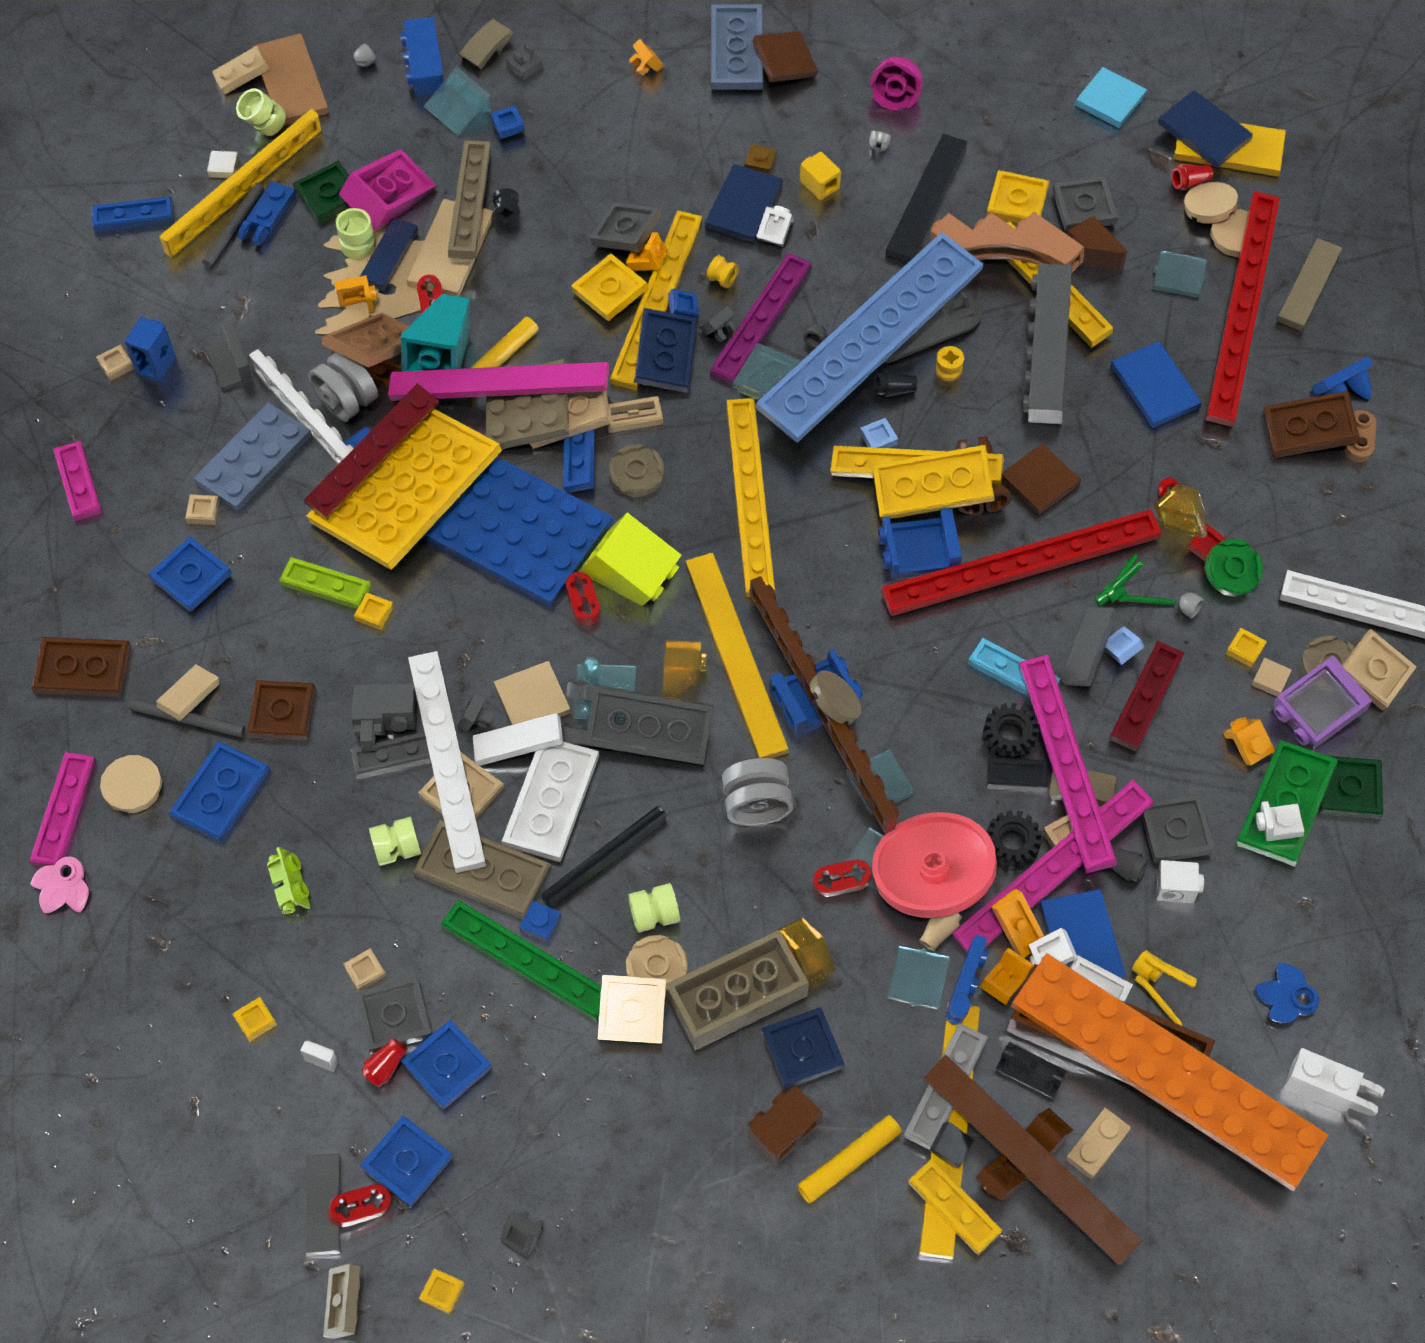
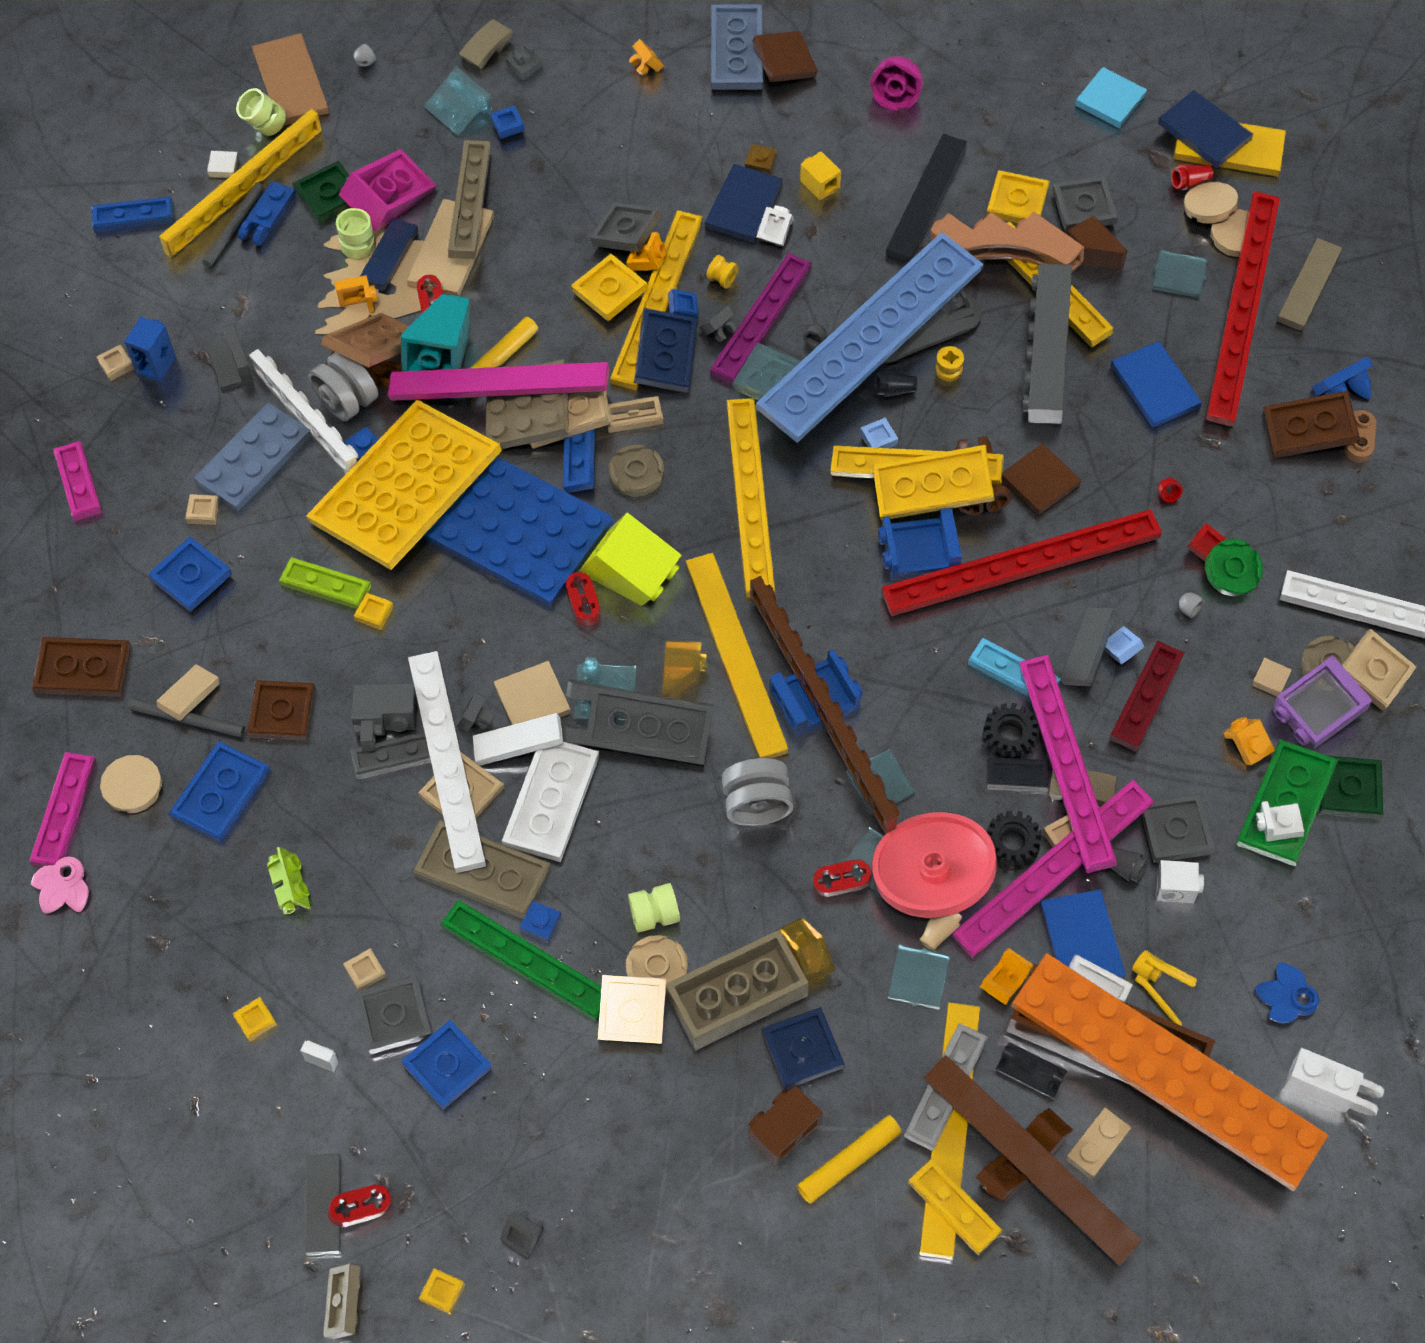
tan plate [212,46,269,95] -> none
dark red plate [304,383,439,521] -> none
blue plate [360,1115,453,1208] -> none
red cone [361,1038,407,1087] -> none
yellowish green wheel [369,816,421,867] -> none
blue brick [400,17,446,96] -> none
black wheel [492,188,520,222] -> none
black axle [541,806,667,908] -> none
dark tan tile [810,670,862,724] -> none
light grey hinge [869,131,891,152] -> none
black tile [929,1122,974,1168] -> none
blue hinge [945,934,989,1026] -> none
light orange plate [991,889,1044,958] -> none
white bracket [1029,928,1078,965] -> none
green plant [1094,553,1176,606] -> none
clear yellow slope [1154,484,1207,538] -> none
yellow tile [1226,628,1267,668] -> none

